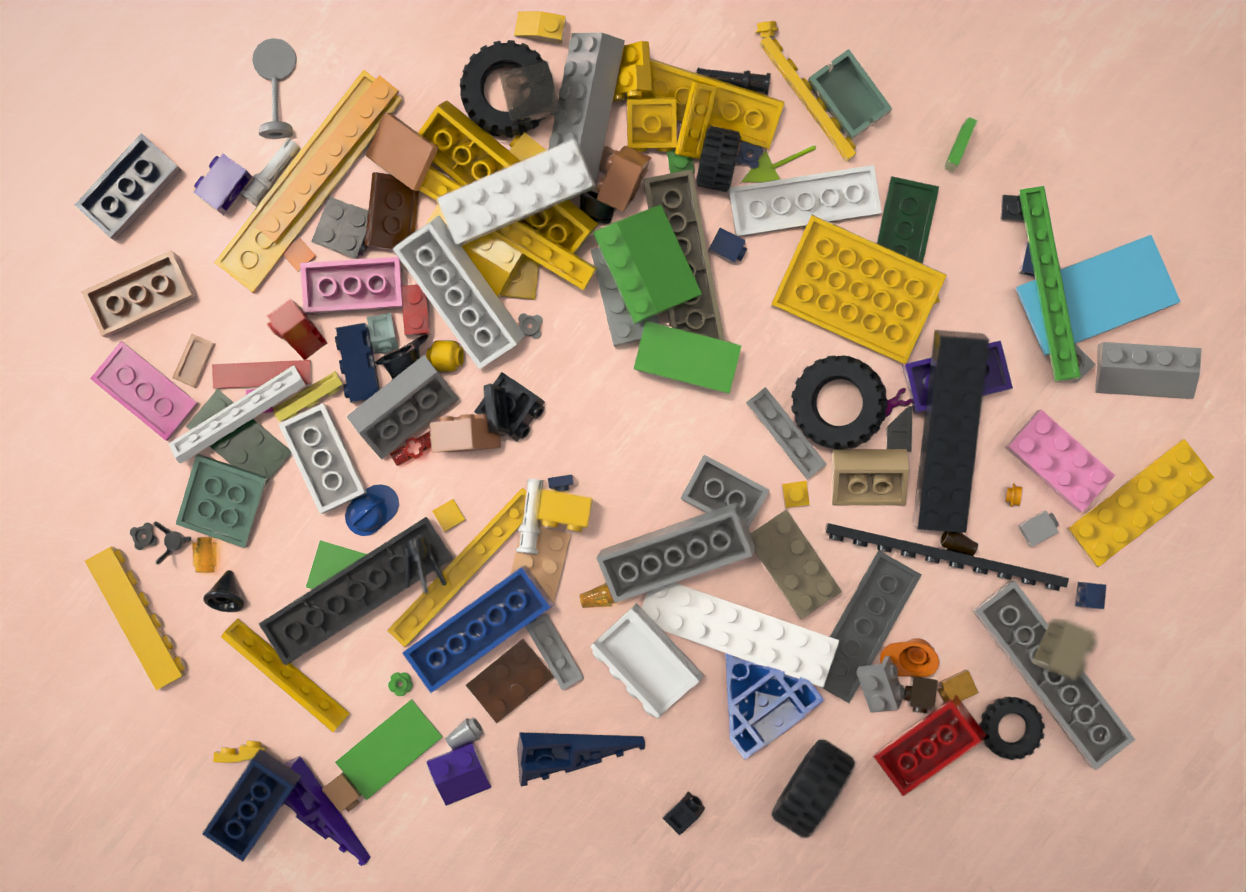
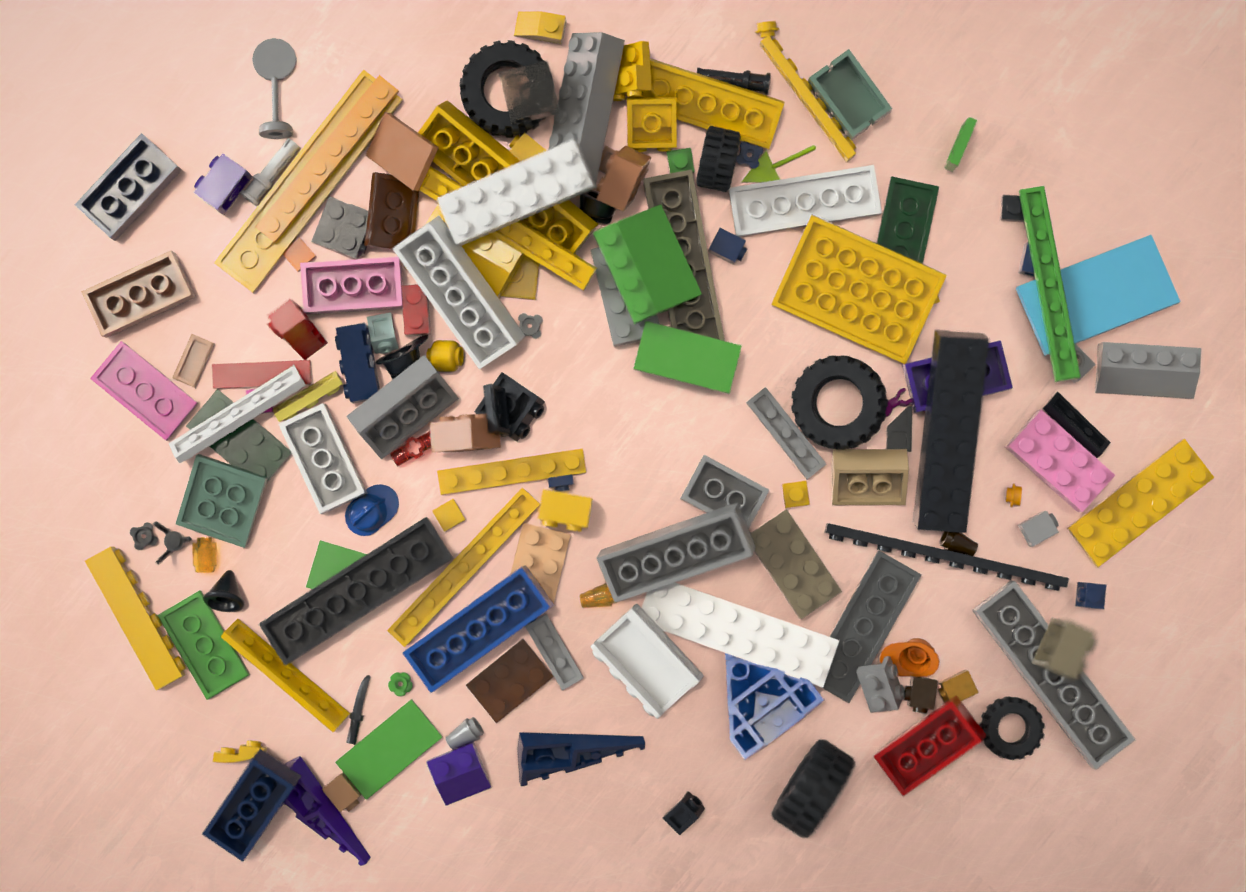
black plant [403,538,447,594] -> none
white pin [516,479,544,555] -> none
yellow tile [675,81,718,159] -> none
none -> bright green tile [157,590,250,700]
none -> black piece [346,675,371,745]
none -> yellow plate [437,448,586,495]
none -> black plate [1043,392,1111,458]

